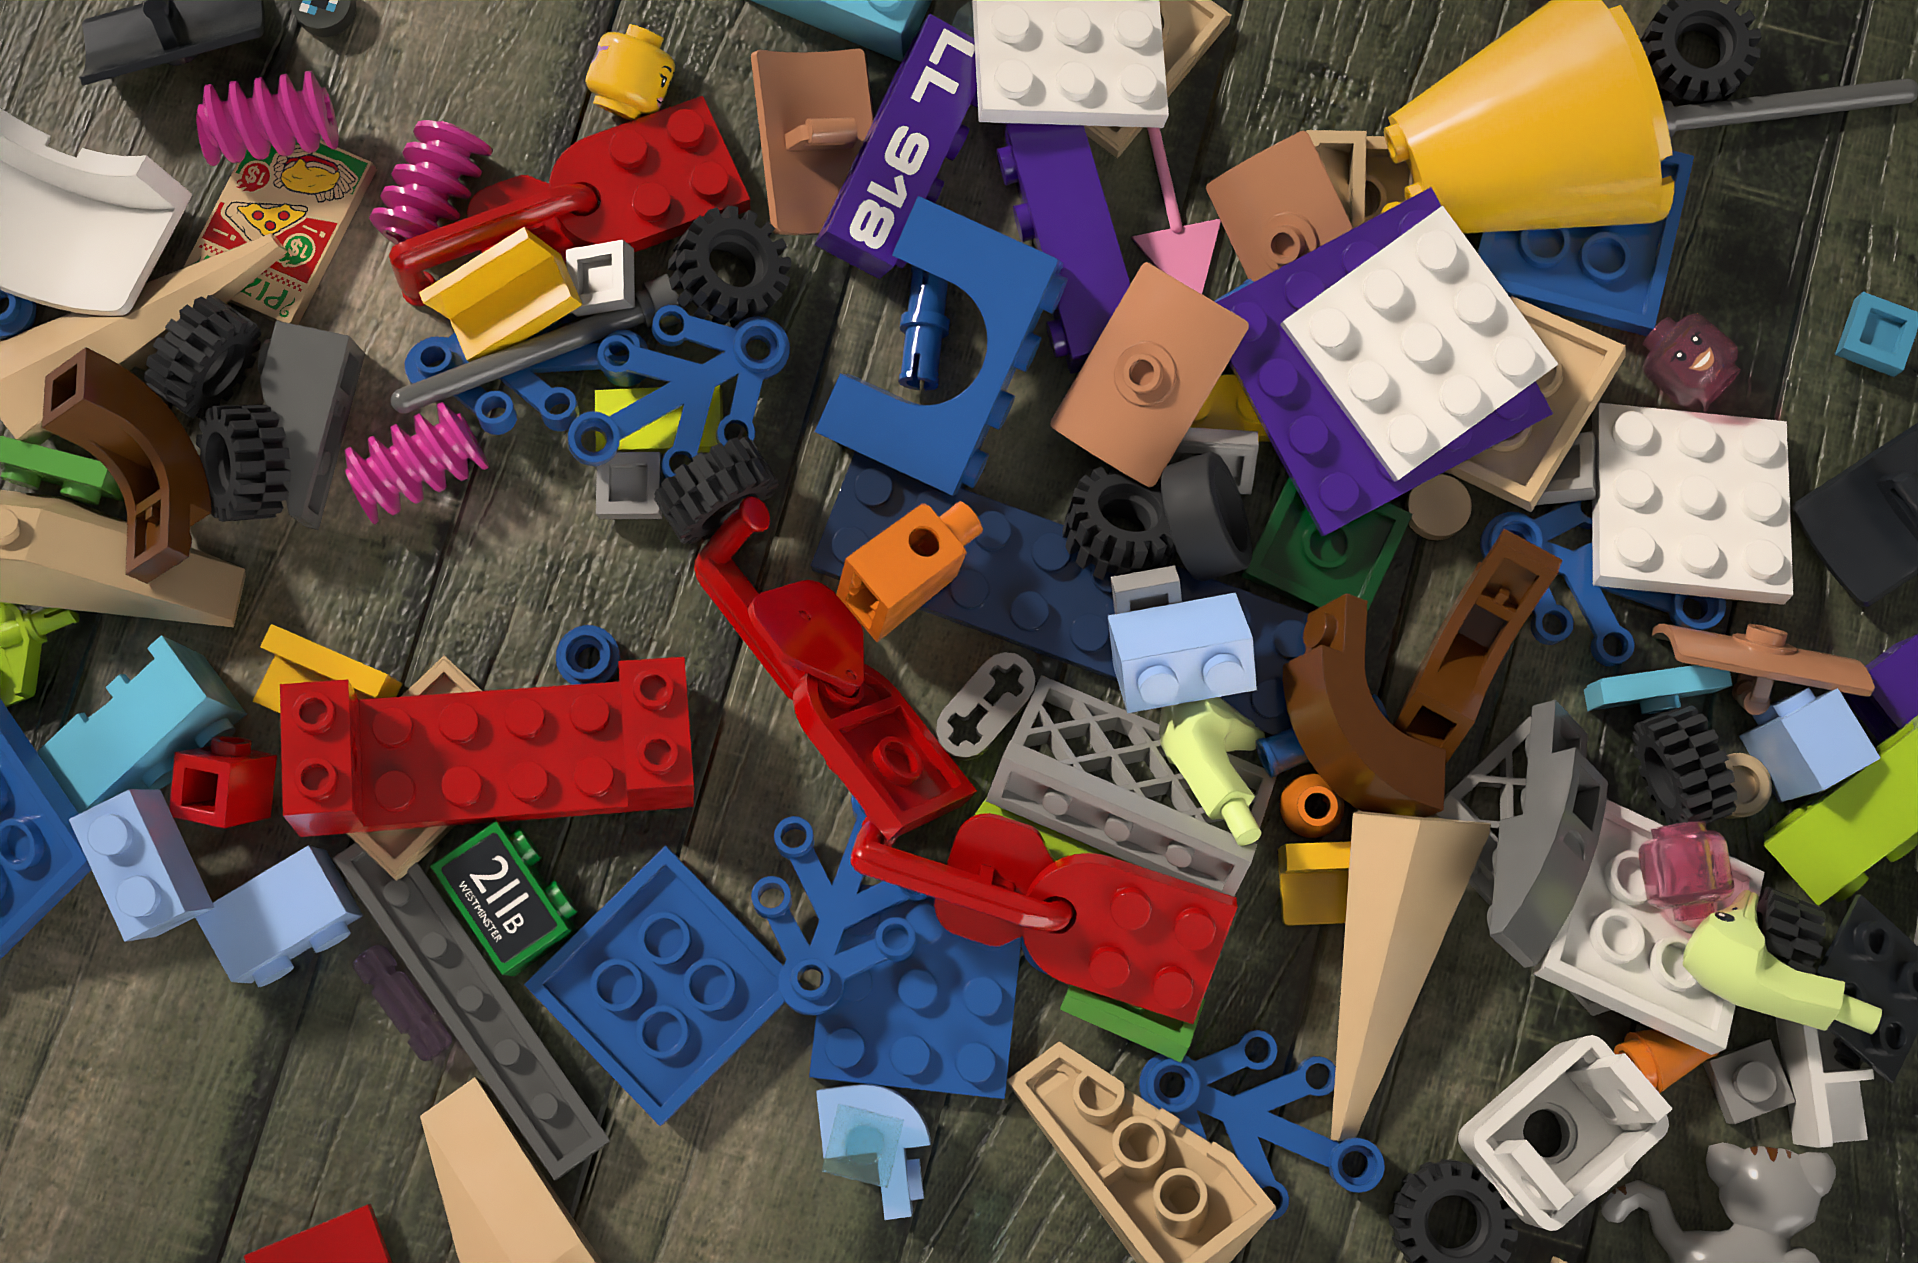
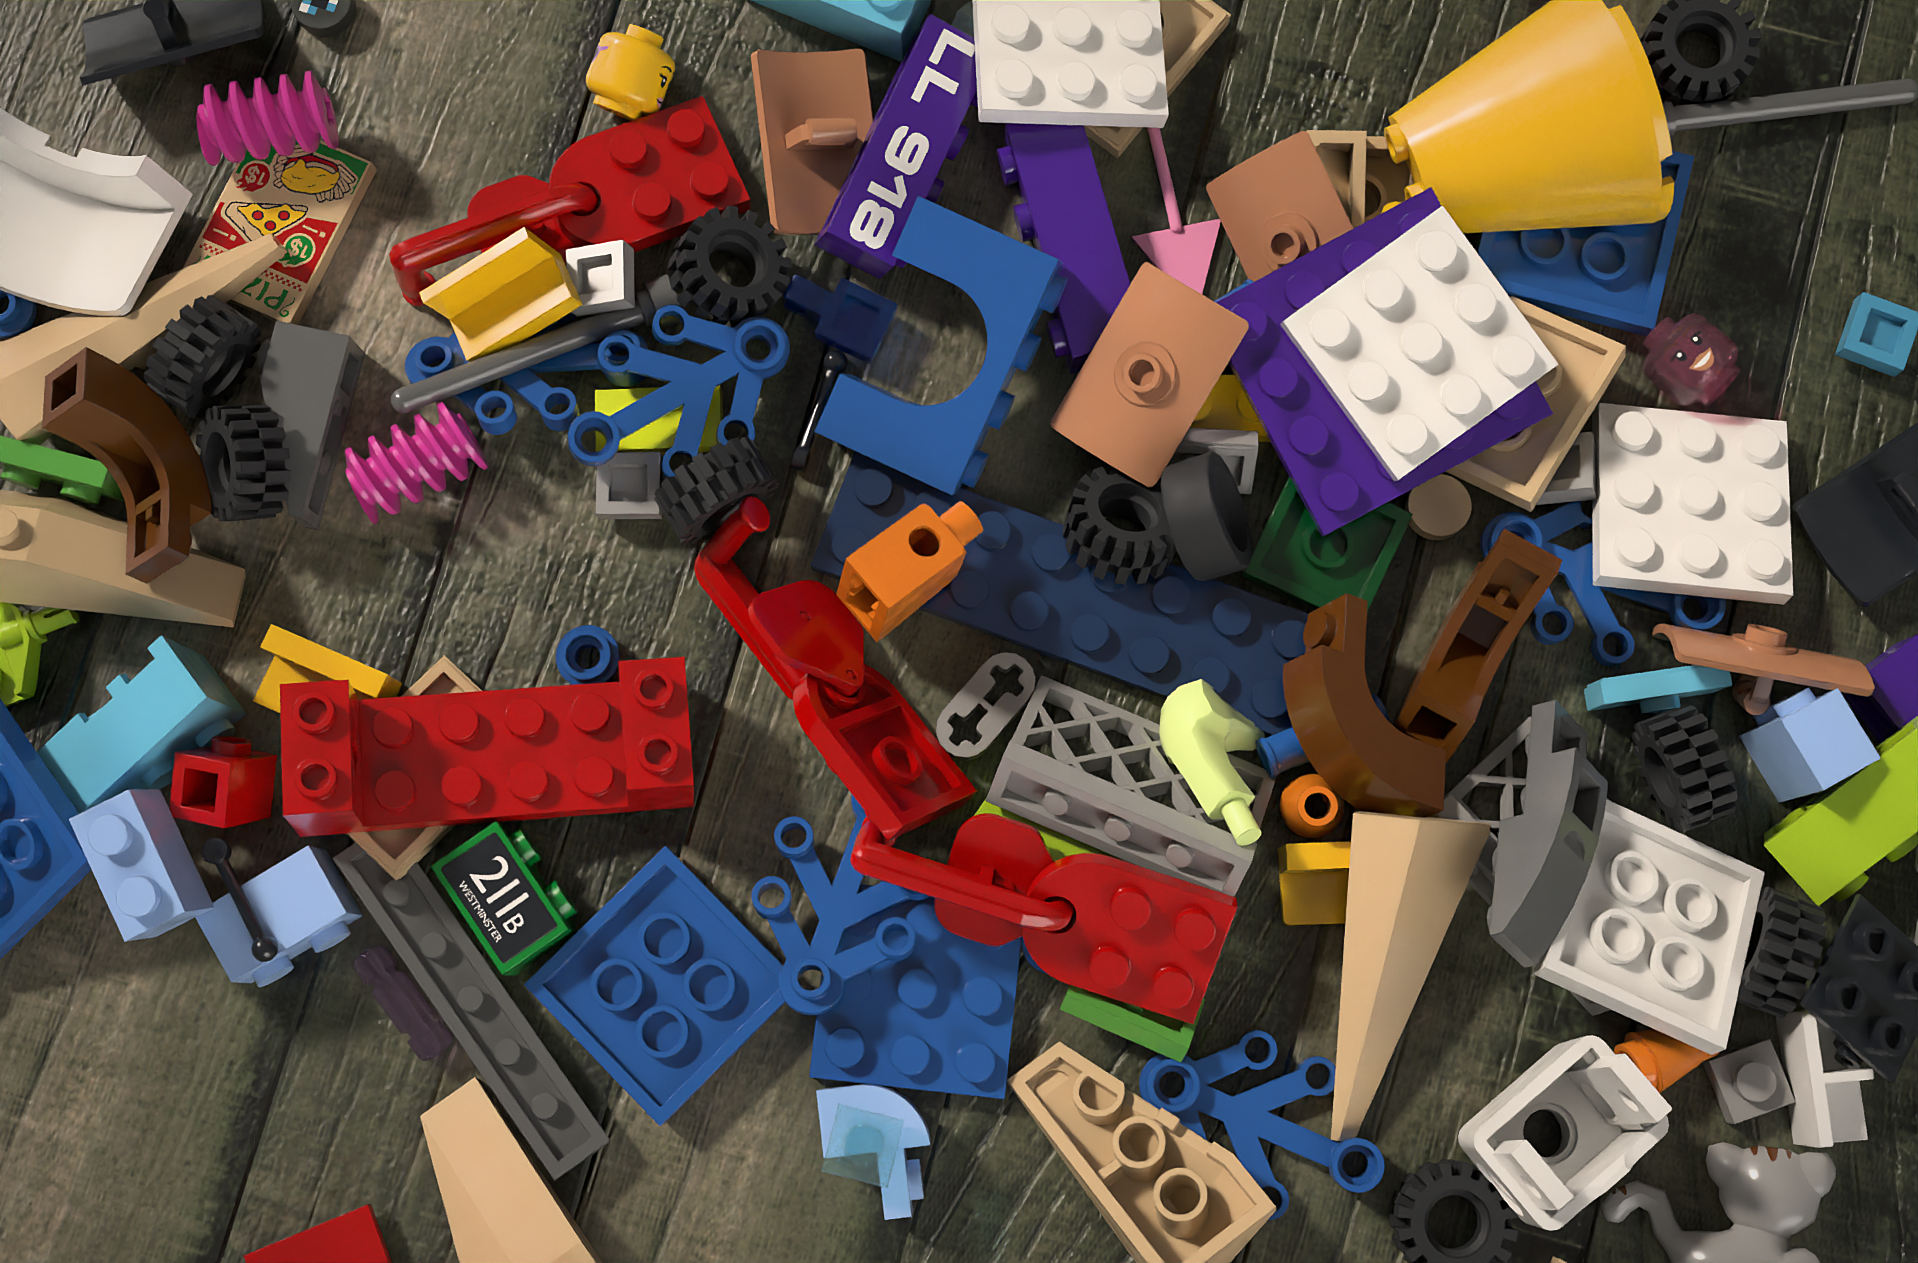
dark pink piece [369,120,493,244] -> none
blue pin [898,265,950,391] -> none
light blue brick [1108,593,1257,713] -> none
light grey plate [1111,565,1182,614] -> none
clear pink head [1638,821,1735,921] -> none
yellowish green animal [1683,890,1882,1034] -> none
tan tile [1724,753,1772,819] -> none
none -> black hinge [201,838,278,962]
none -> clear blue plate [783,275,898,365]
none -> black hinge [791,350,848,473]

